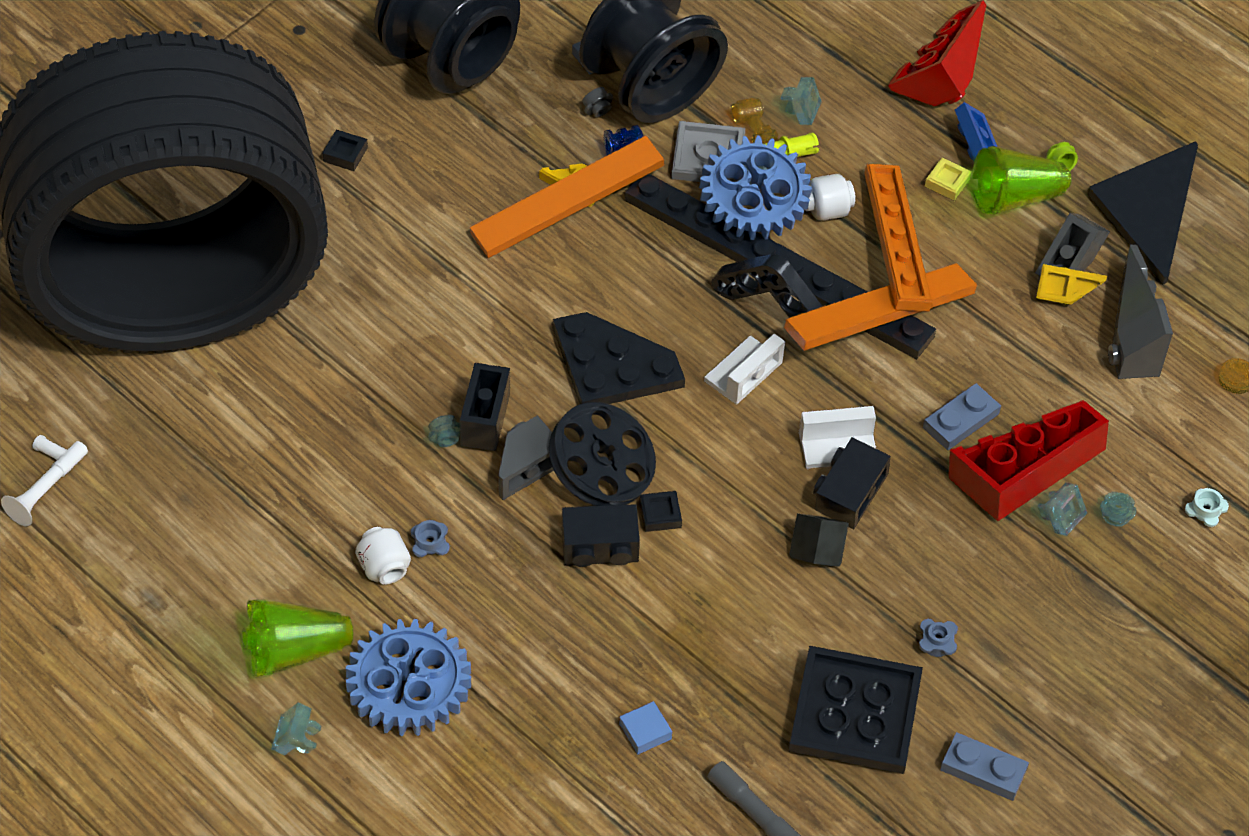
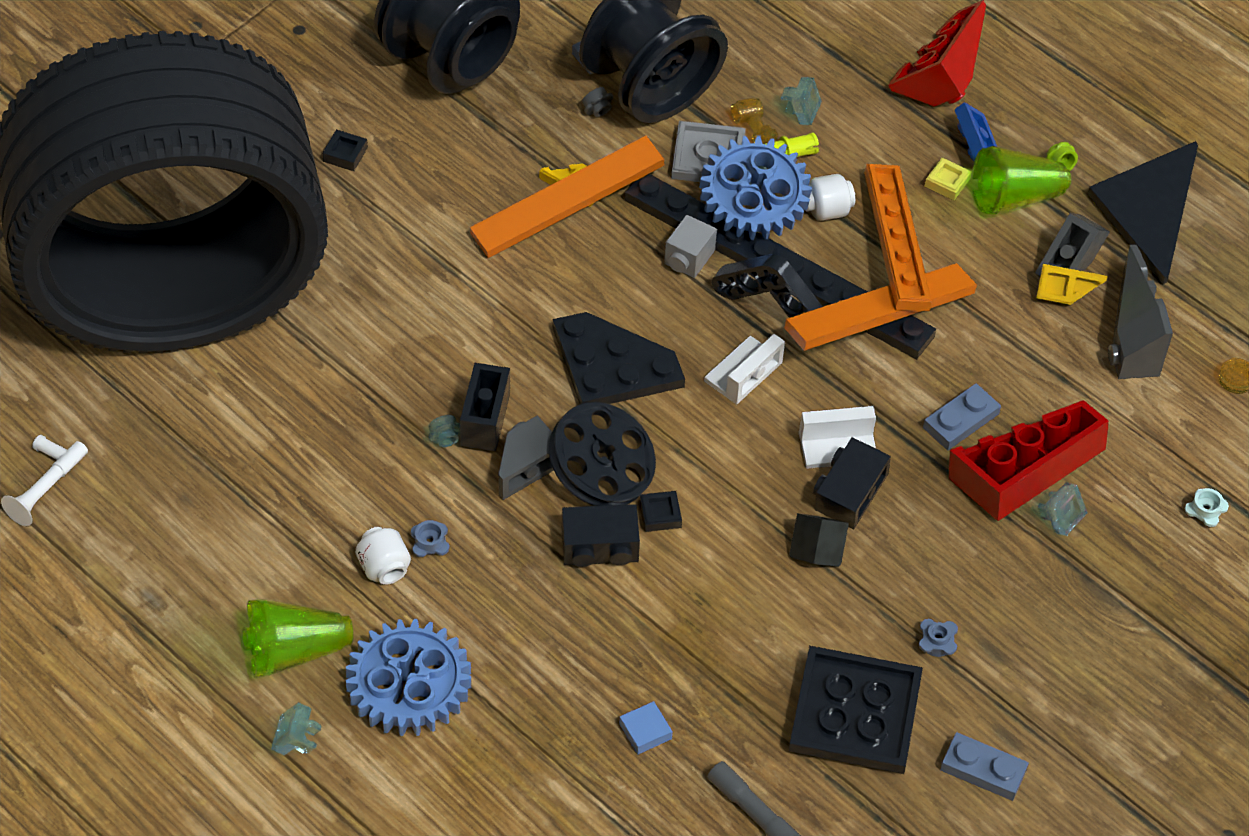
clear blue bush [603,125,644,155] -> none
clear light blue plate [1100,492,1137,526] -> none
none -> light grey brick [665,215,717,278]

